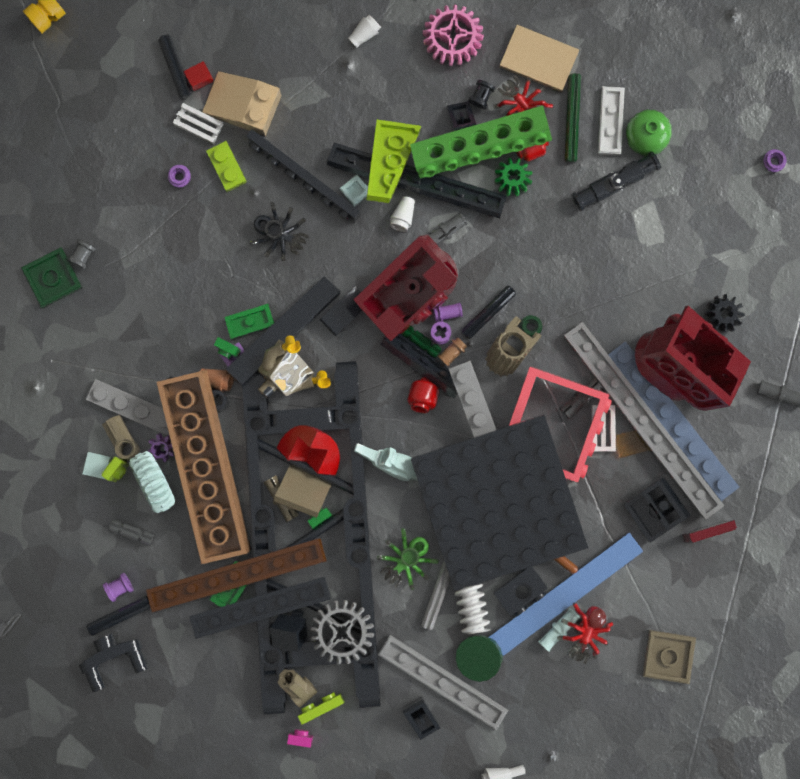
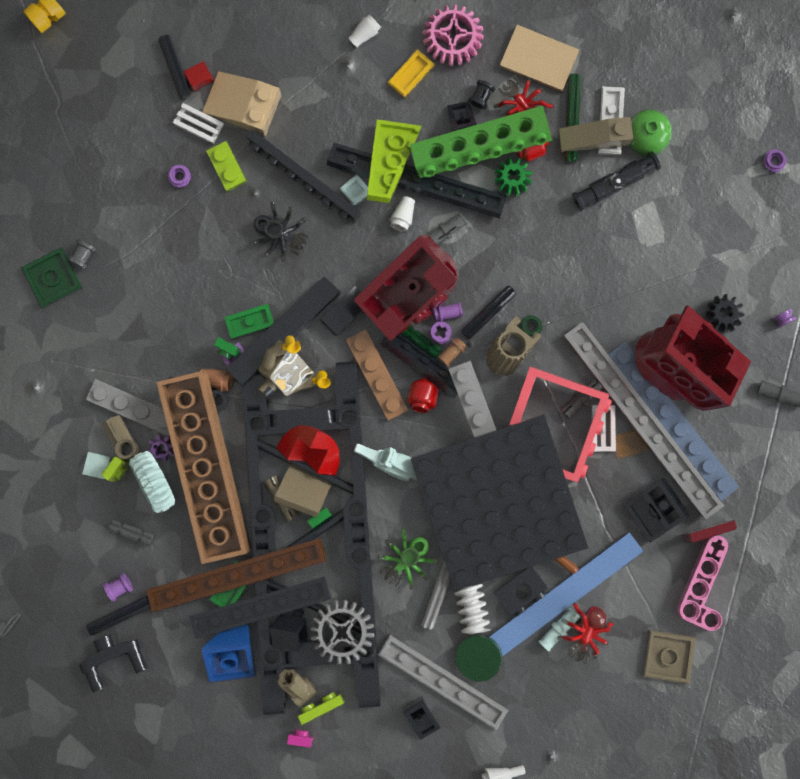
none -> blue slope [202,625,255,682]
none -> medium nougat plate [346,330,408,421]
none -> yellow tile [388,49,434,99]
none -> dark tan slope [558,117,633,152]
none -> bright pink beam [676,536,728,631]
none -> medium lavender bush [773,309,797,328]

